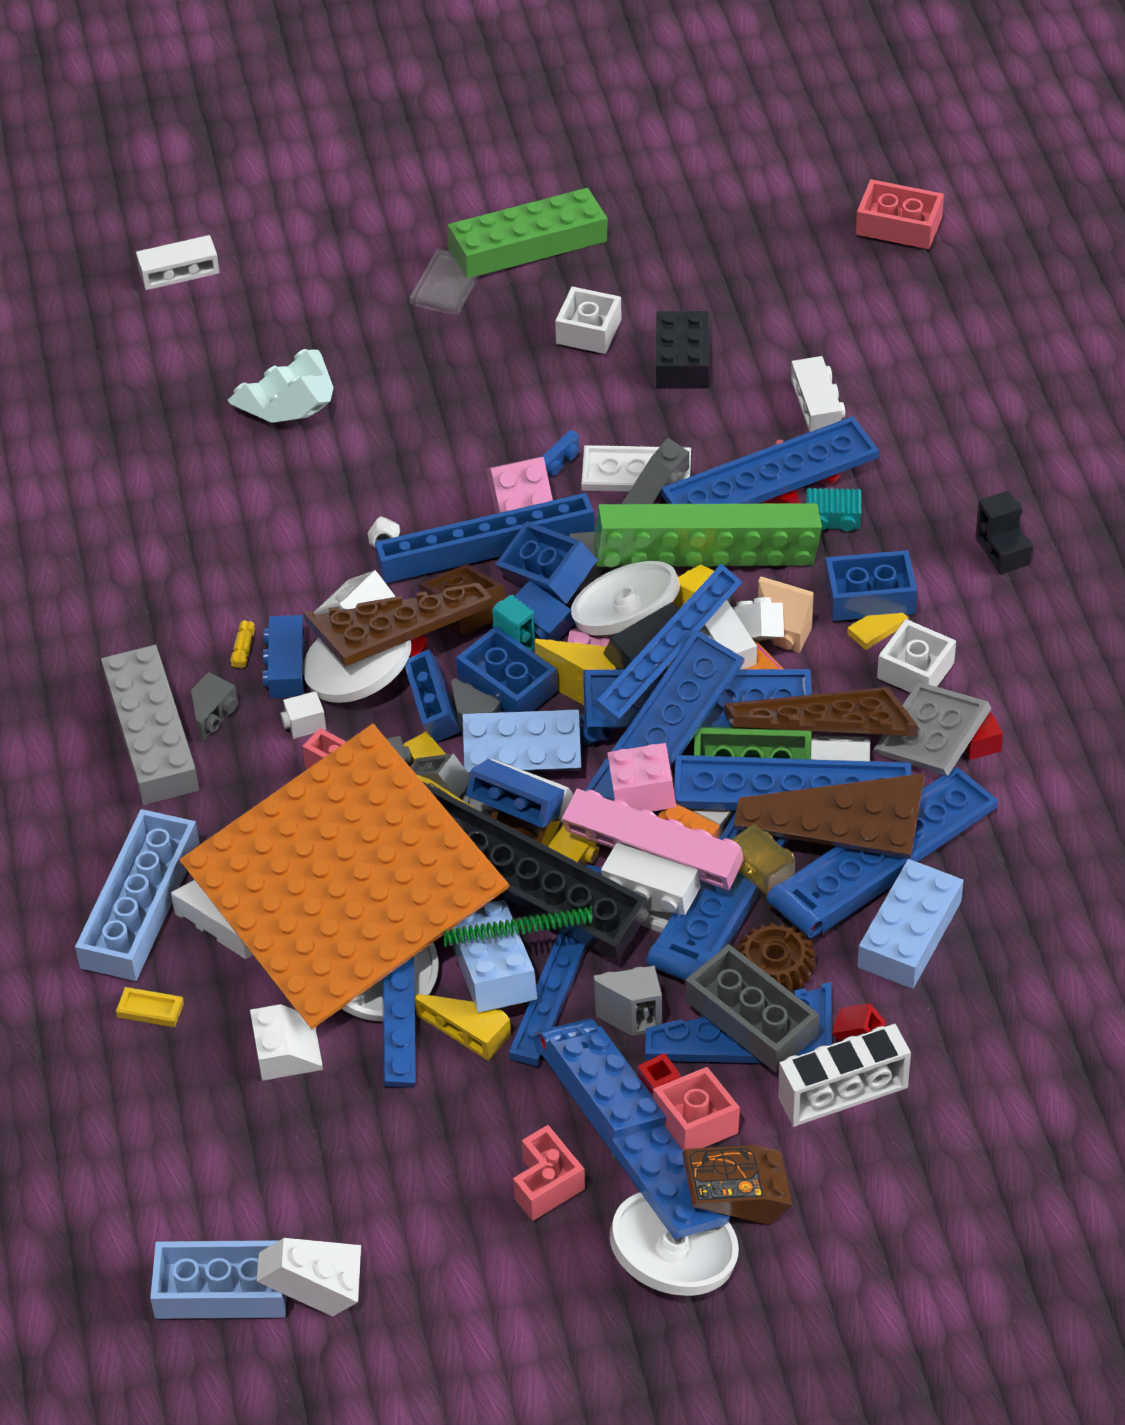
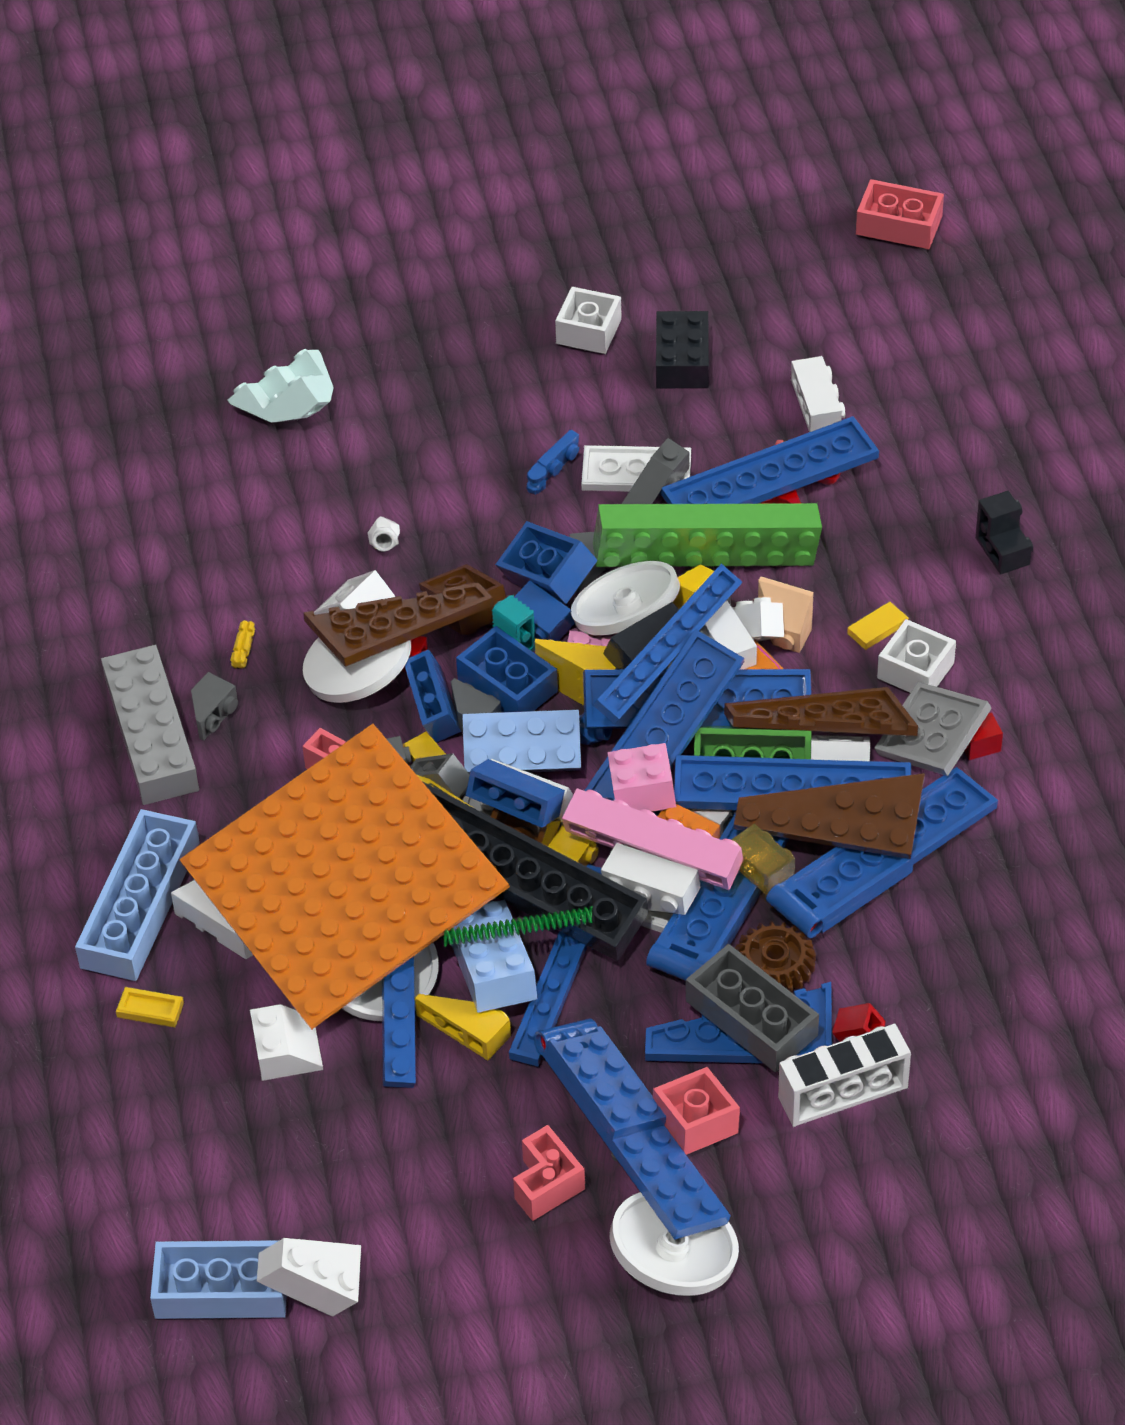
white brick [136,235,219,290] -> none
blue brick [263,615,305,698] -> none
white brick [280,691,326,739] -> none
blue brick [375,493,594,583] -> none
clear tile [410,248,479,315] -> none
bright green brick [448,188,608,279] -> none
bright pink brick [486,457,553,514] -> none
light grey slope [594,966,662,1036] -> none
red brick [638,1053,681,1096] -> none
reddish brown slope [682,1145,793,1225] -> none
teal brick [806,488,861,531] -> none
blue brick [825,550,917,621] -> none
light blue brick [858,859,963,989] -> none

